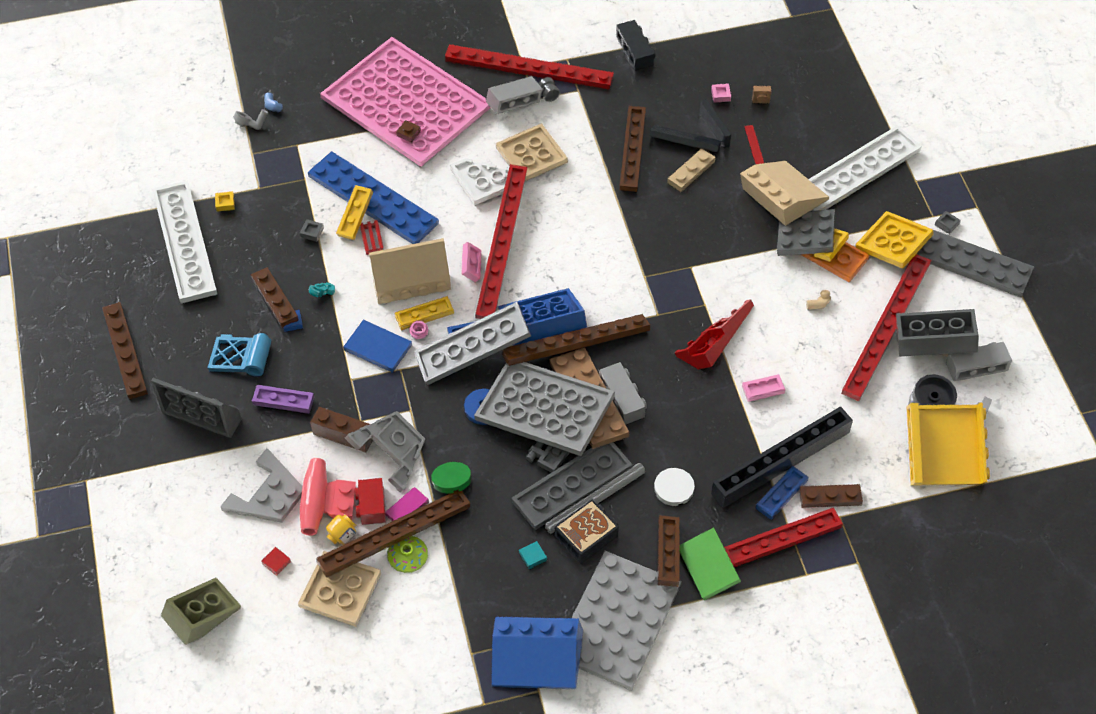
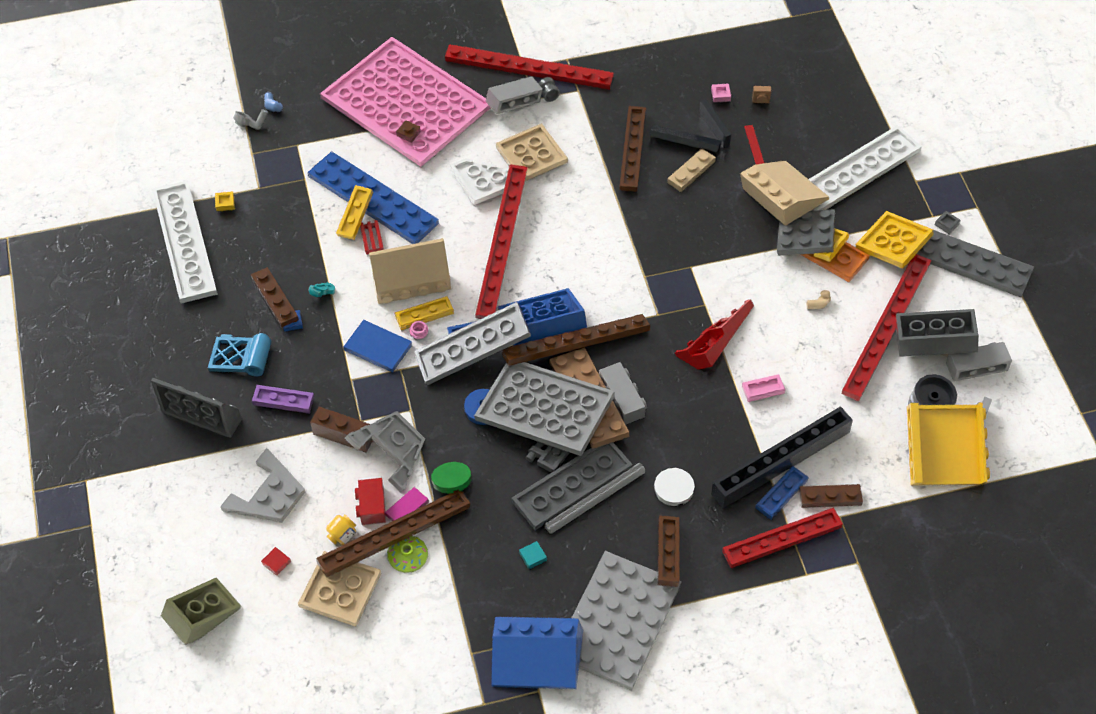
reddish brown plate [102,302,148,400] -> none
dark grey plate [300,219,324,242] -> none
coral plate [300,458,356,536] -> none
bright pink plate [462,242,481,282] -> none
brick [554,499,619,564] -> none
black brick [616,20,656,71] -> none
bright green tile [679,528,741,600] -> none

